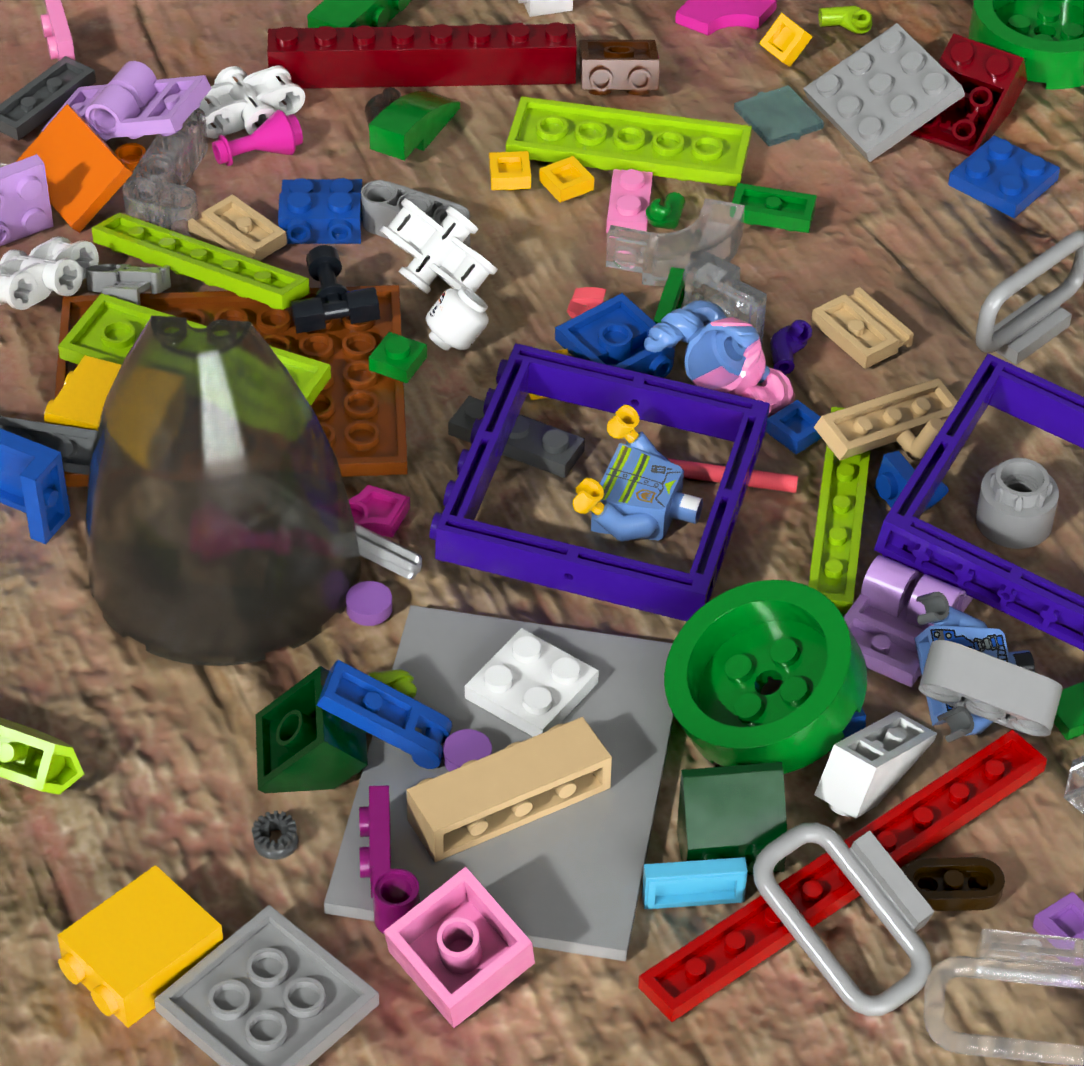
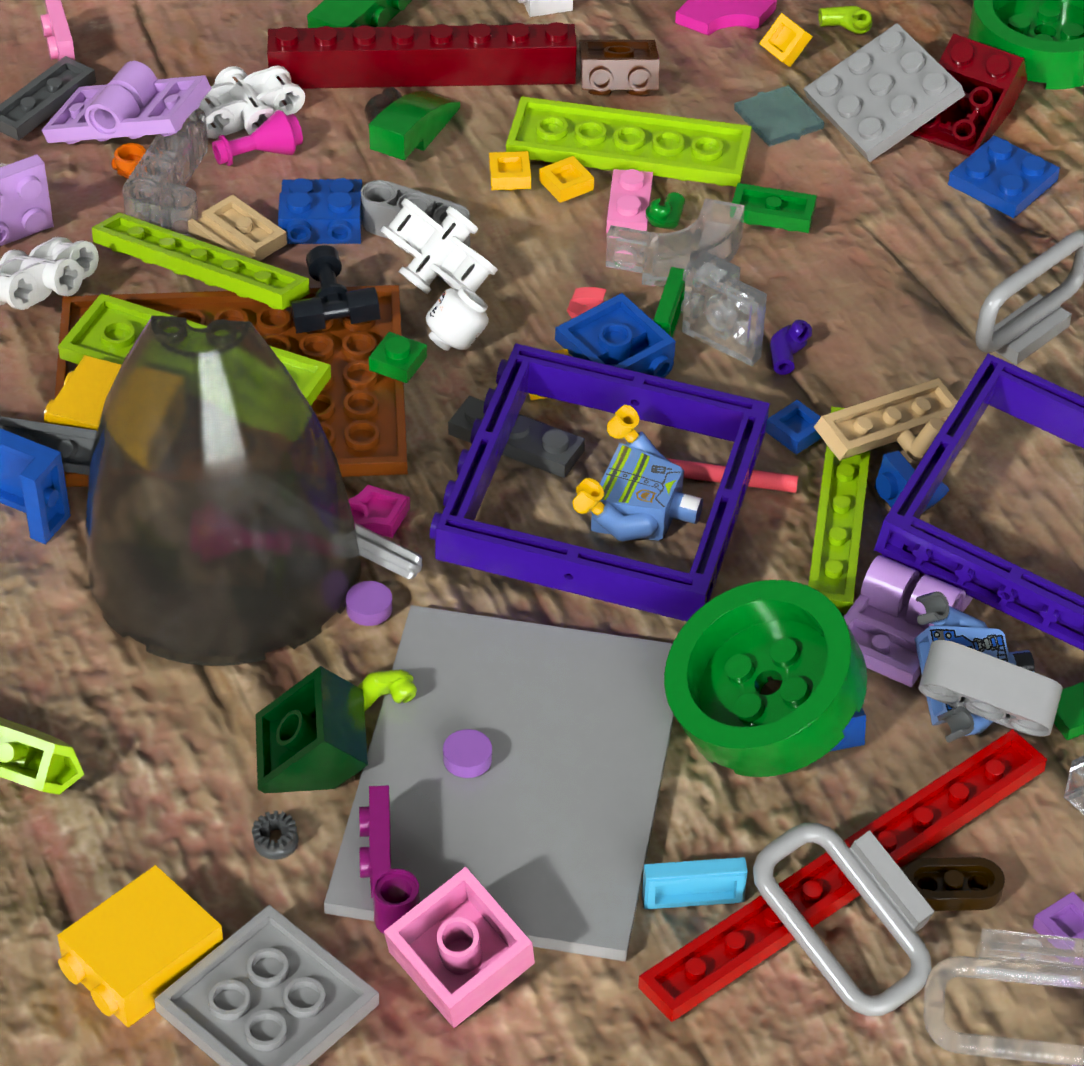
orange tile [16,104,133,233] -> none
light grey piece [86,264,171,305] -> none
blue plate [316,660,453,769] -> none
tan brick [406,717,612,863] -> none
white plate [465,628,599,737] -> none
medium blue hair [644,300,795,418] -> none
dark green slope [677,762,787,875] -> none
tan plate [811,287,914,369] -> none
white slope [814,711,937,819] -> none
light grey piece [976,458,1059,549] -> none

